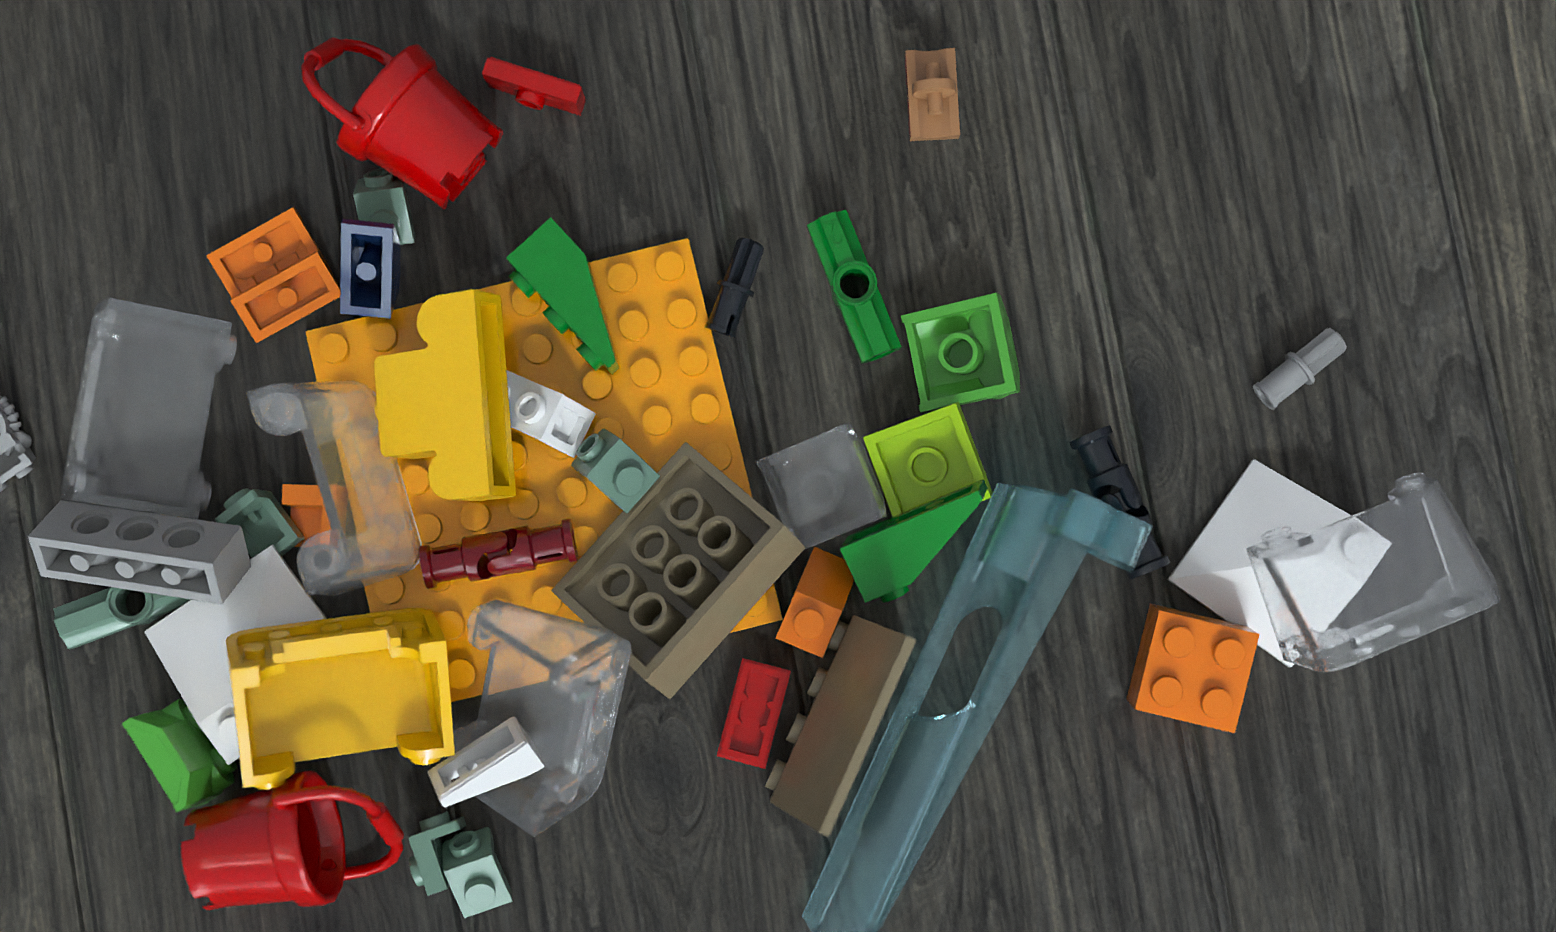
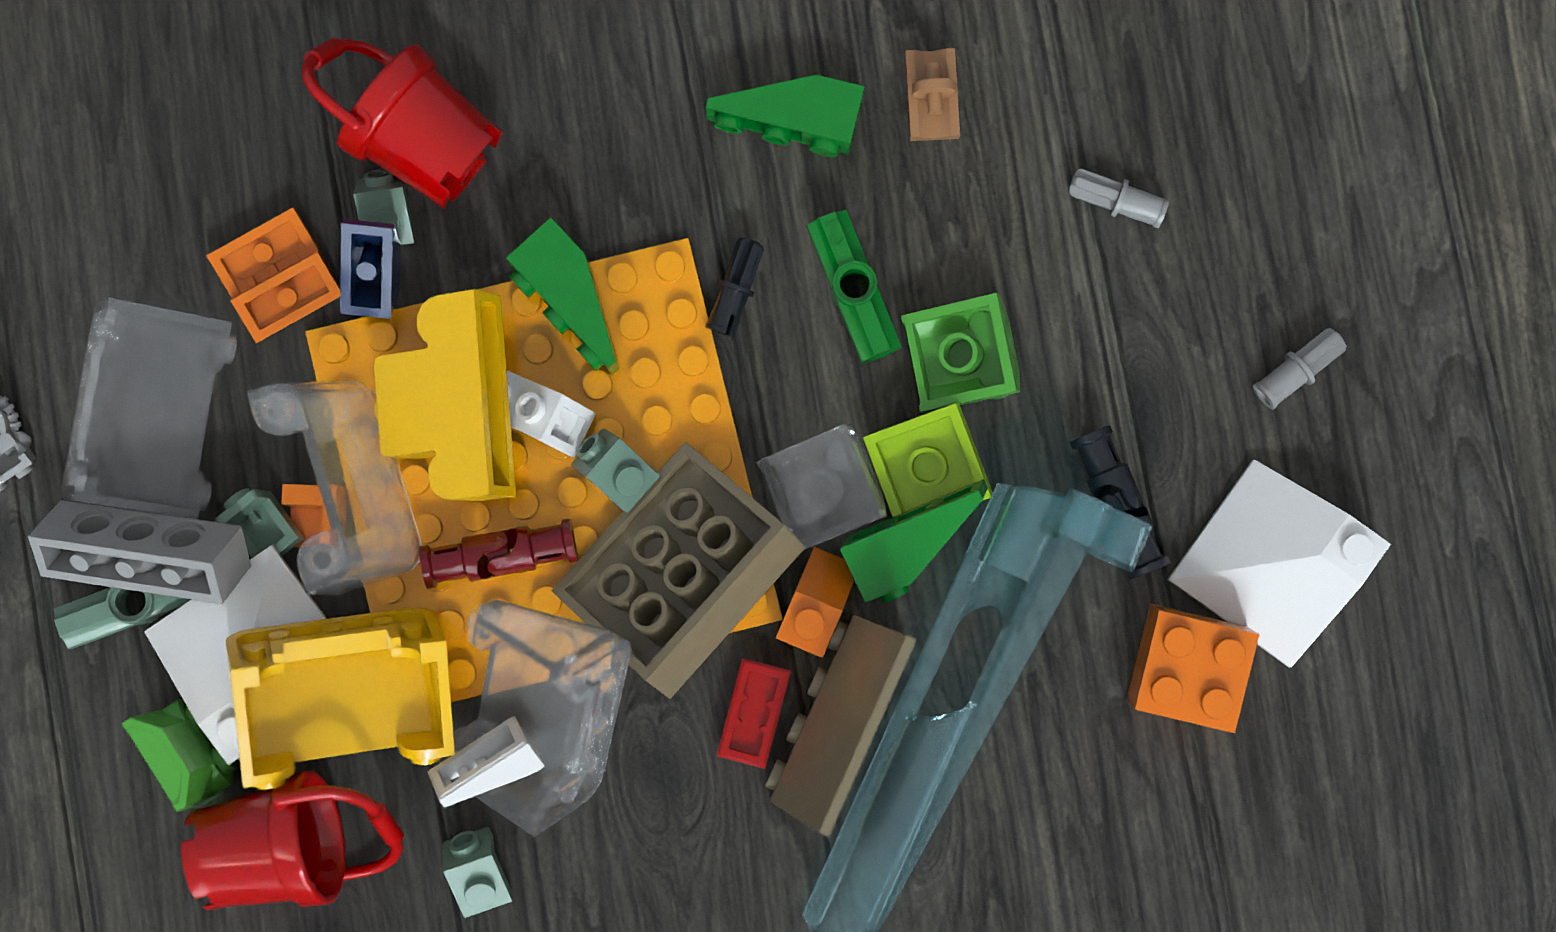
sand green bracket [408,811,467,896] -> none
red plate [482,57,586,116] -> none
clear windscreen [1246,472,1501,672] -> none
none -> green slope [706,74,865,157]
none -> light grey axle [1069,168,1169,229]

